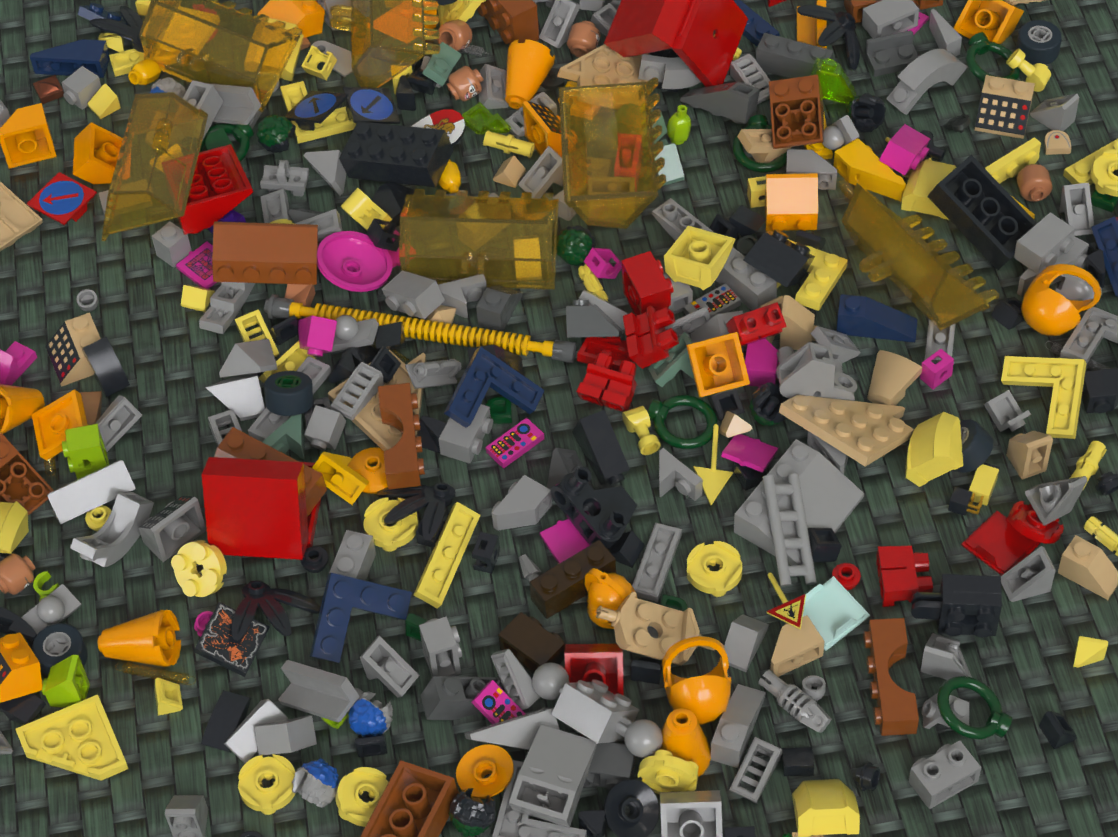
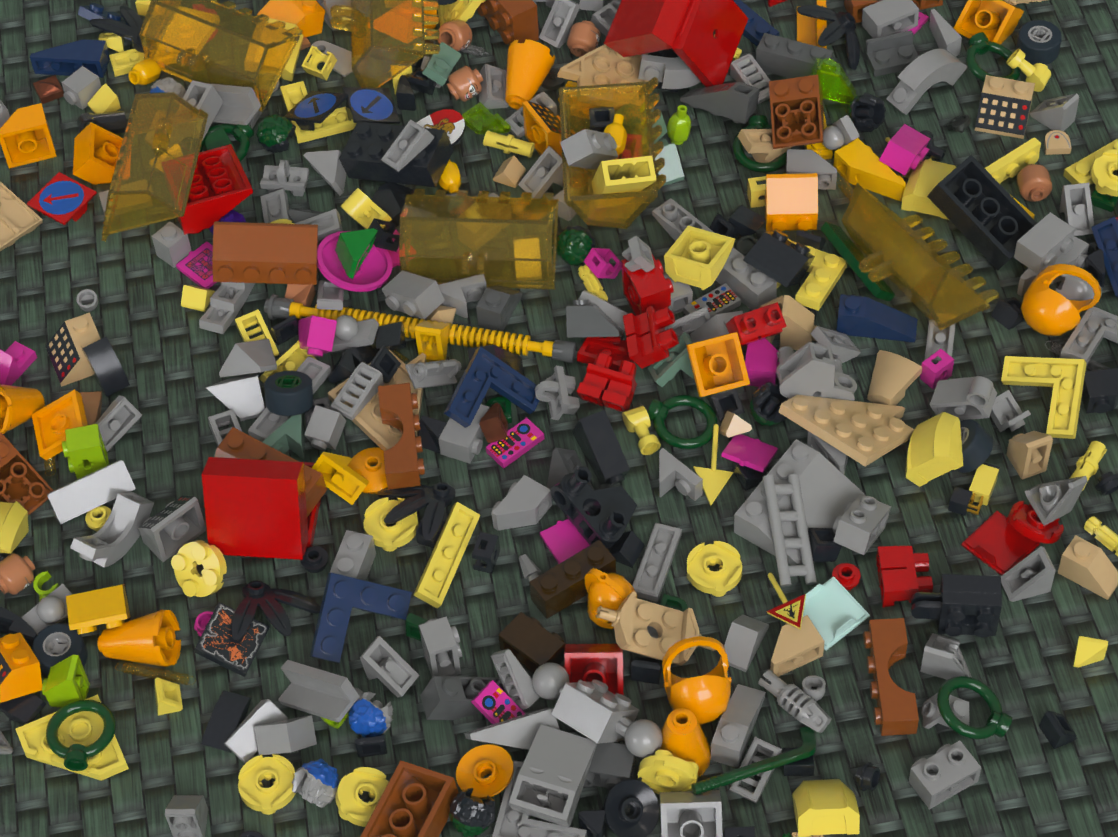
none -> dark green piece [46,700,116,771]
none -> yellow slope [66,584,131,635]
none -> black piece [77,110,127,134]
none -> light grey tile [317,280,344,310]
none -> green slope [335,228,378,279]
none -> light grey slope [381,119,435,172]
none -> yellow slope [414,320,450,362]
none -> copper slope [479,402,508,443]
none -> light grey hips [535,365,580,420]
none -> light grey brick [560,129,618,170]
none -> black slope [589,107,615,132]
none -> light yellow slope [591,156,657,206]
none -> yellow plant [604,114,627,160]
none -> light grey tile [622,236,655,273]
none -> dark green piece [691,727,817,795]
none -> dark green tile [821,222,895,301]
none -> light grey brick [833,494,891,555]
none -> light grey hinge [930,376,997,421]

